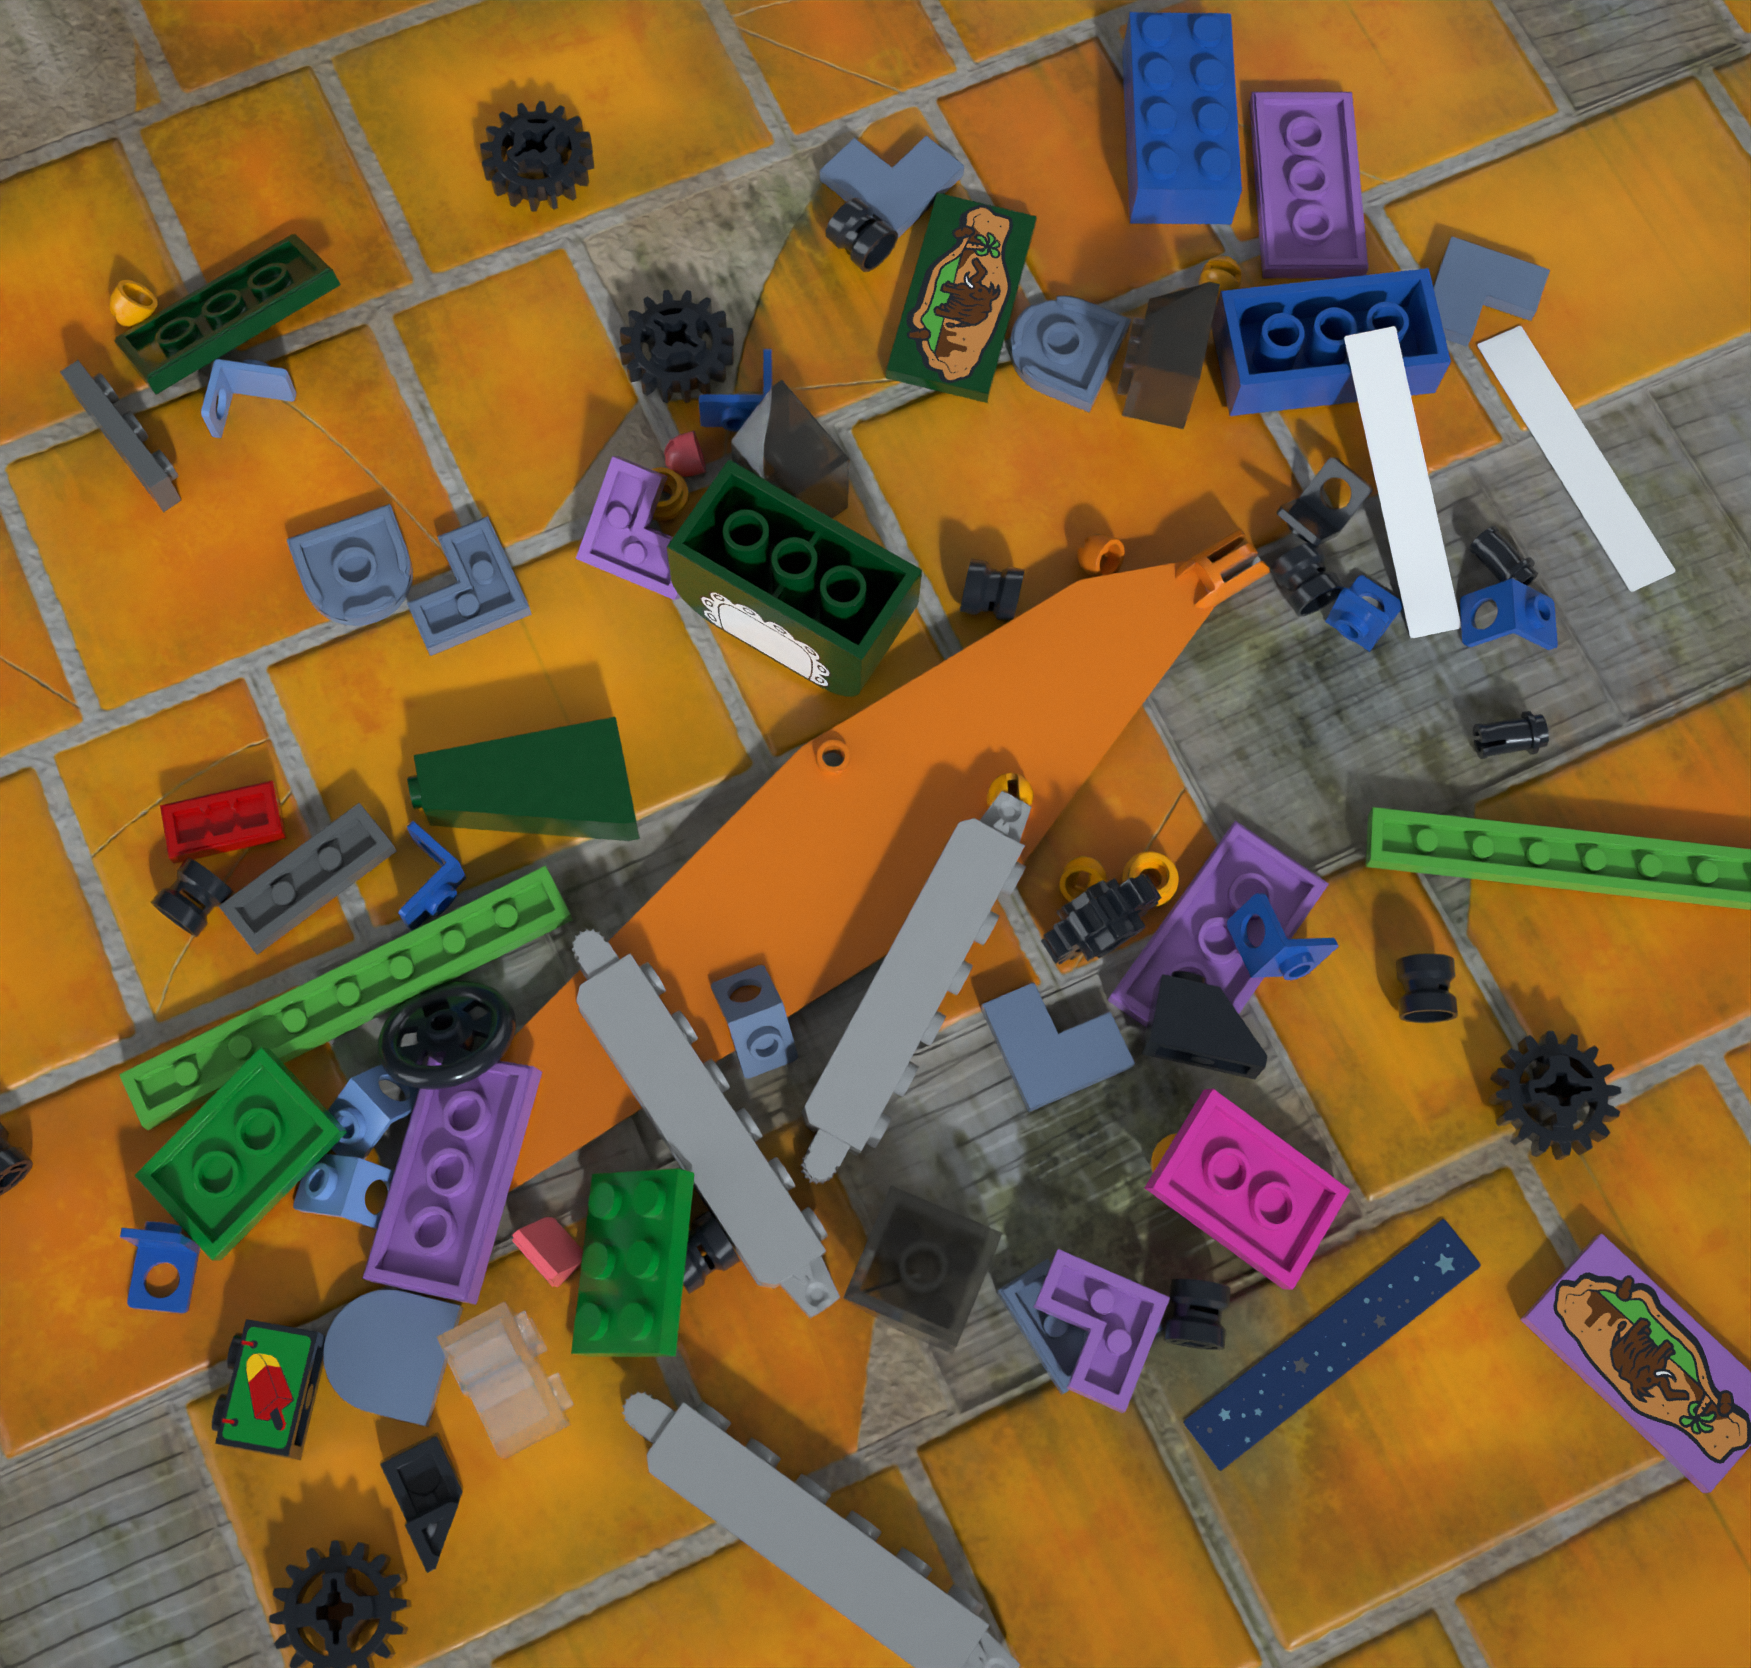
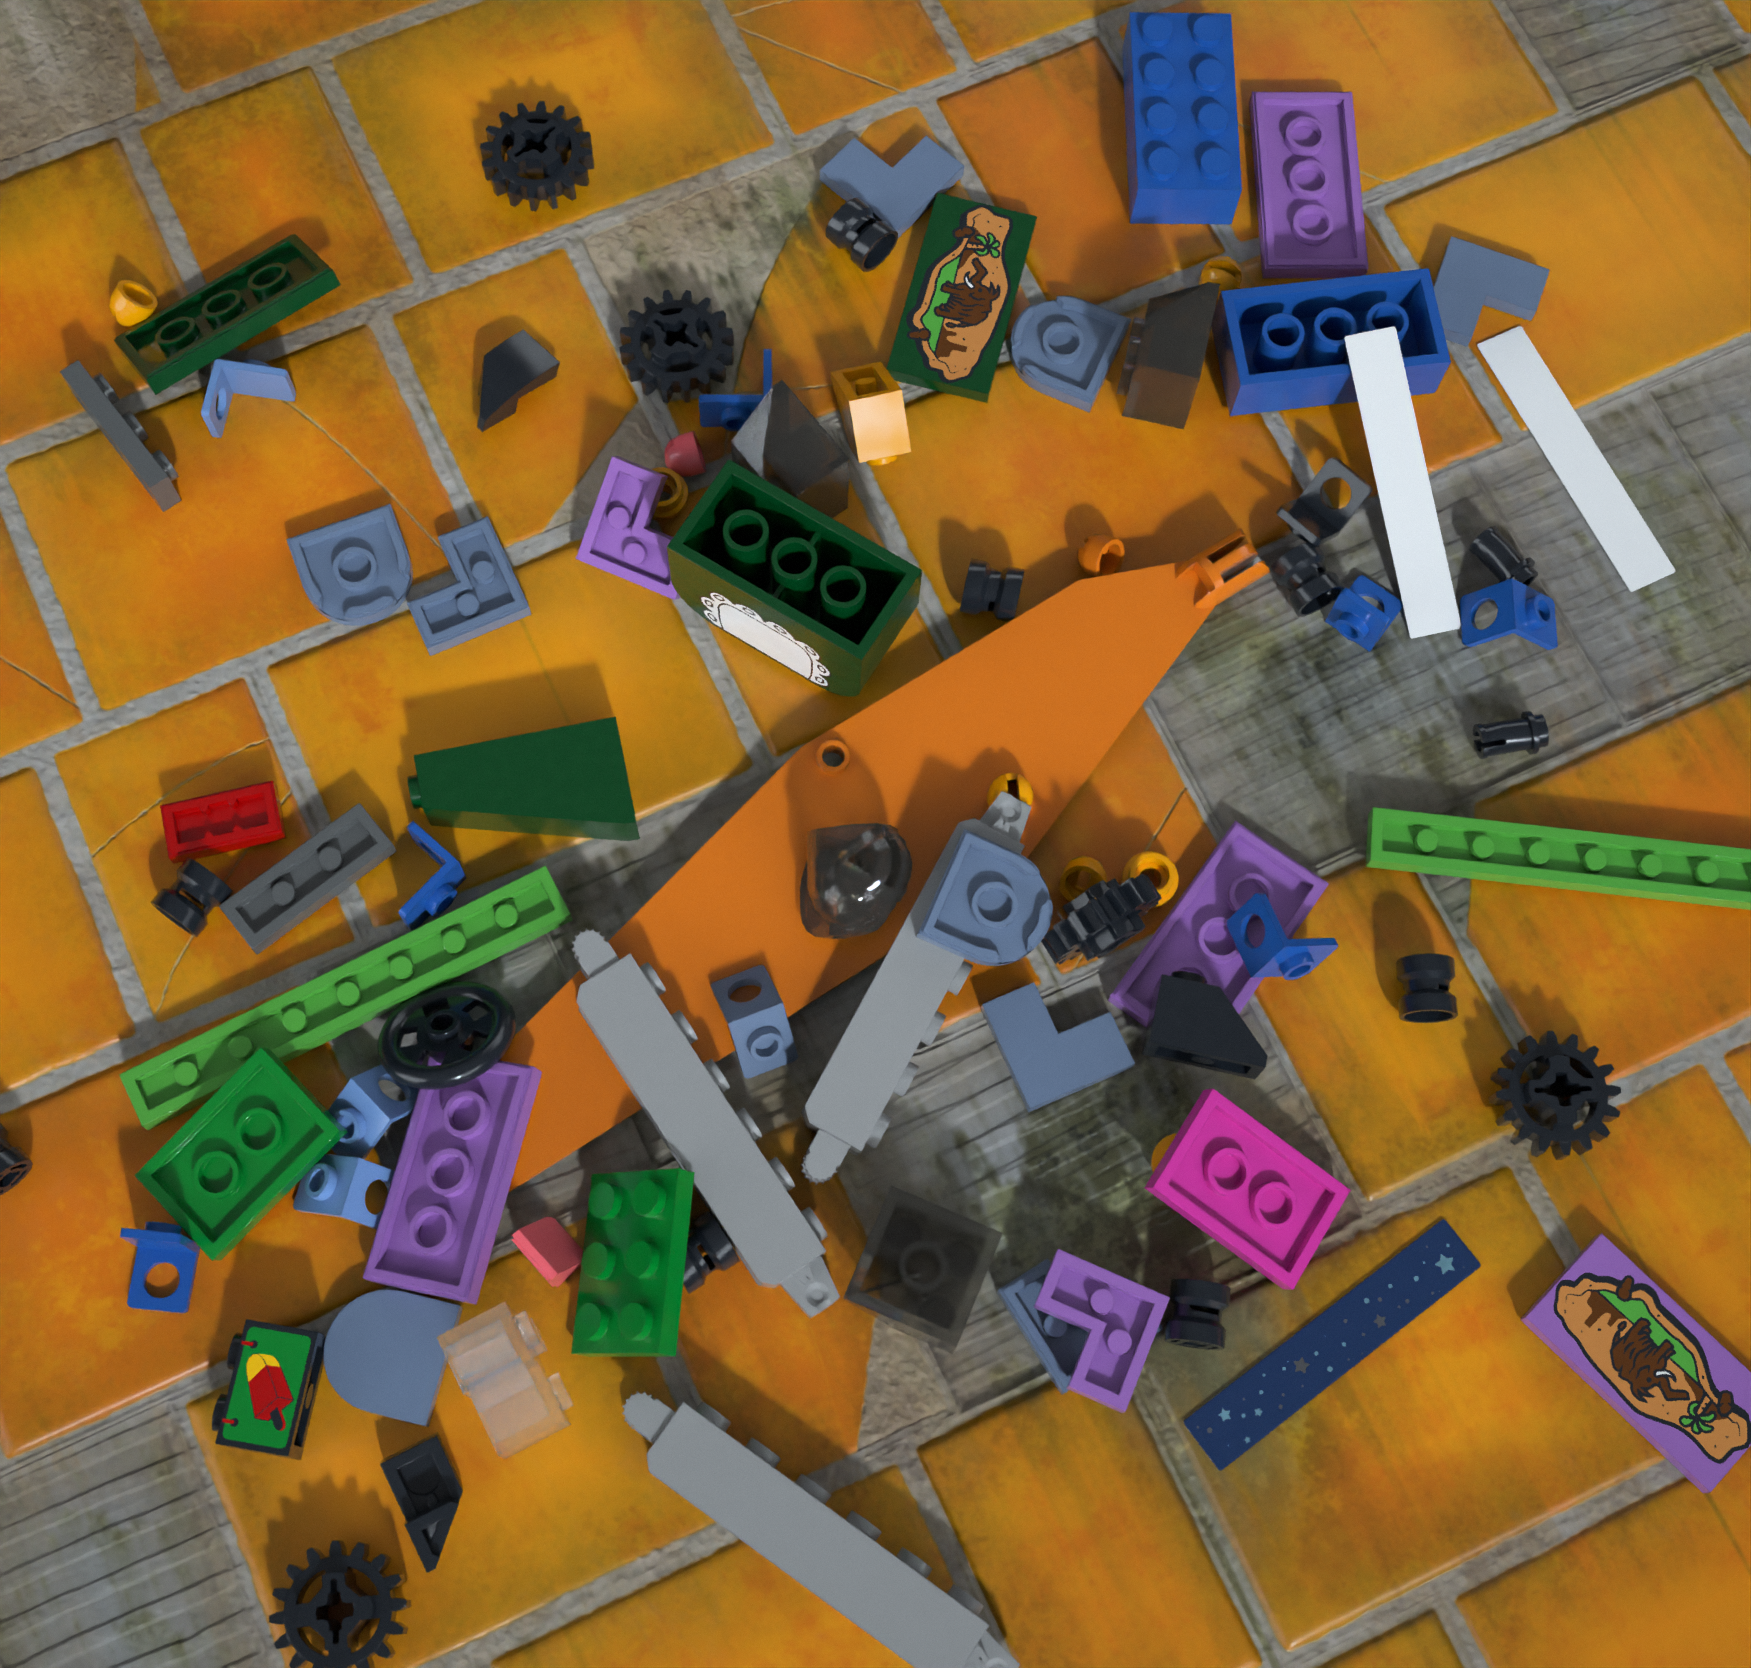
none -> black slope [477,330,560,432]
none -> clear smoke helmet [800,823,912,940]
none -> light orange slope [830,361,911,465]
none -> sand blue tile [916,829,1053,966]

